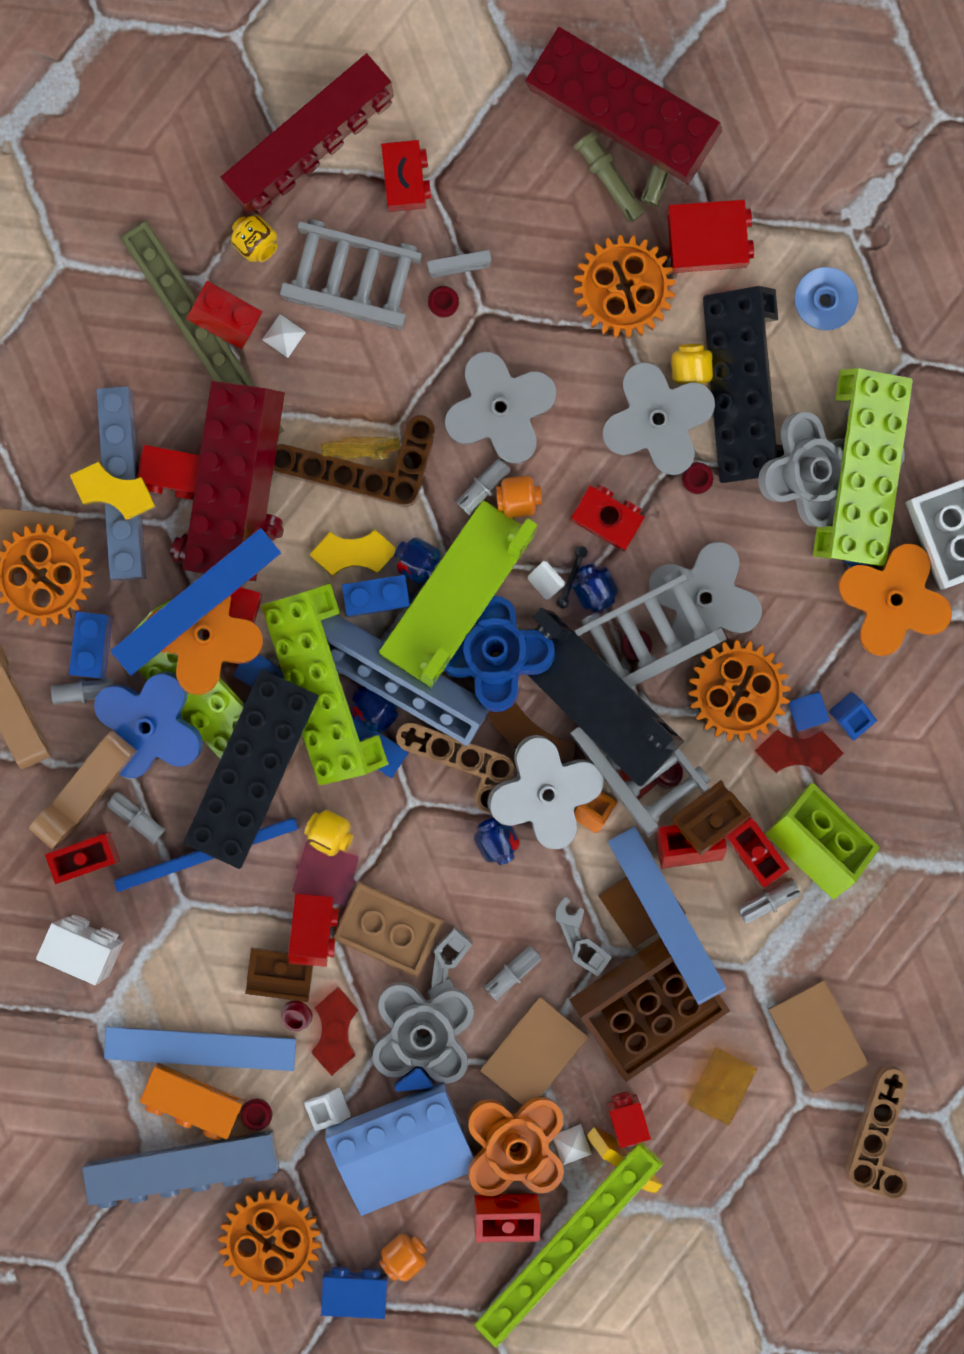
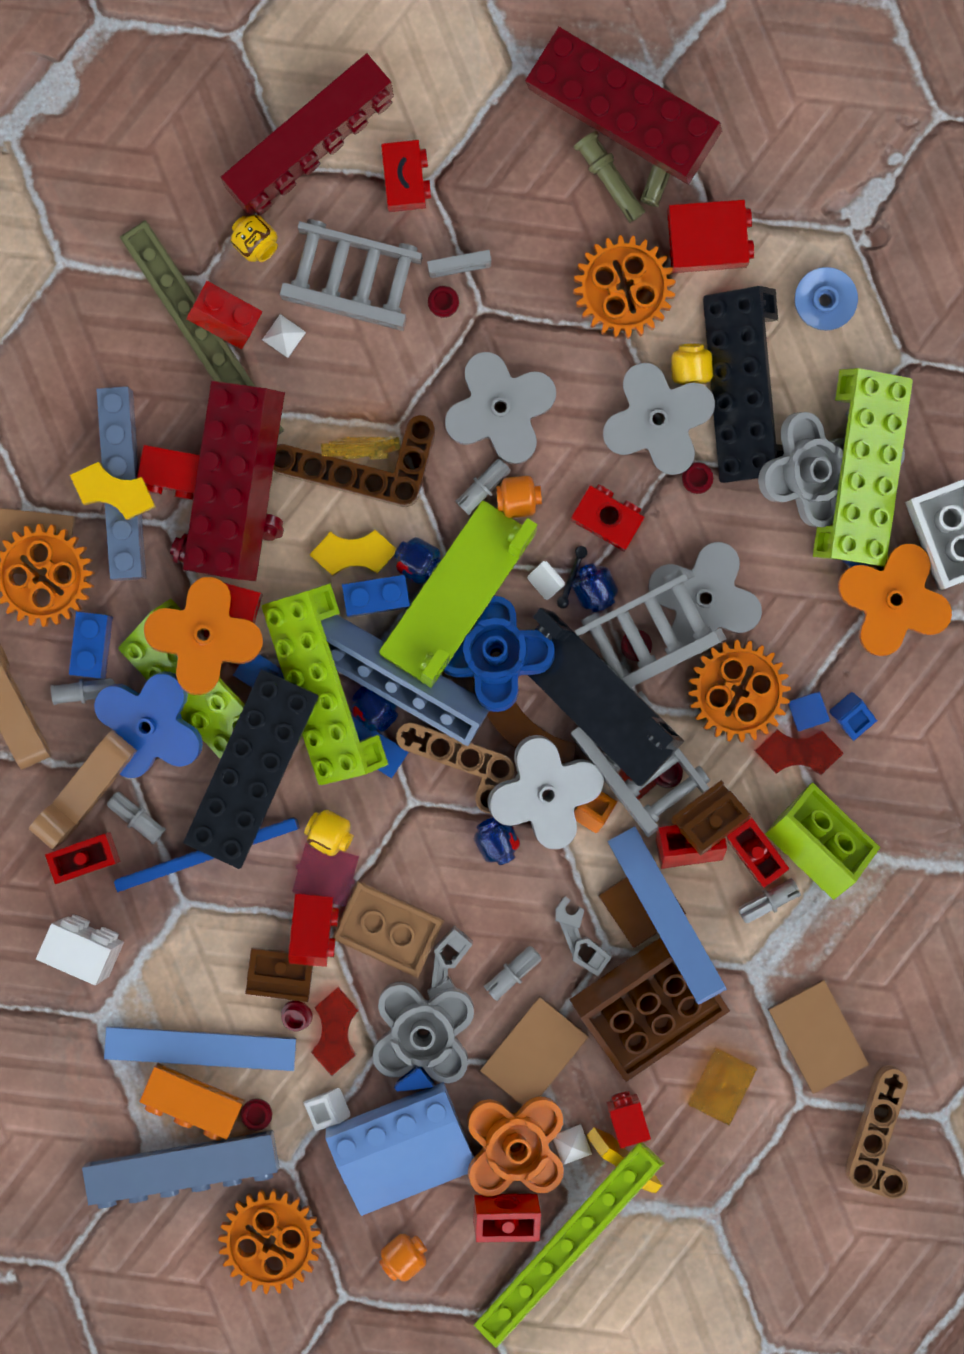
blue tile [110,528,282,676] -> none
blue brick [321,1267,388,1319] -> none

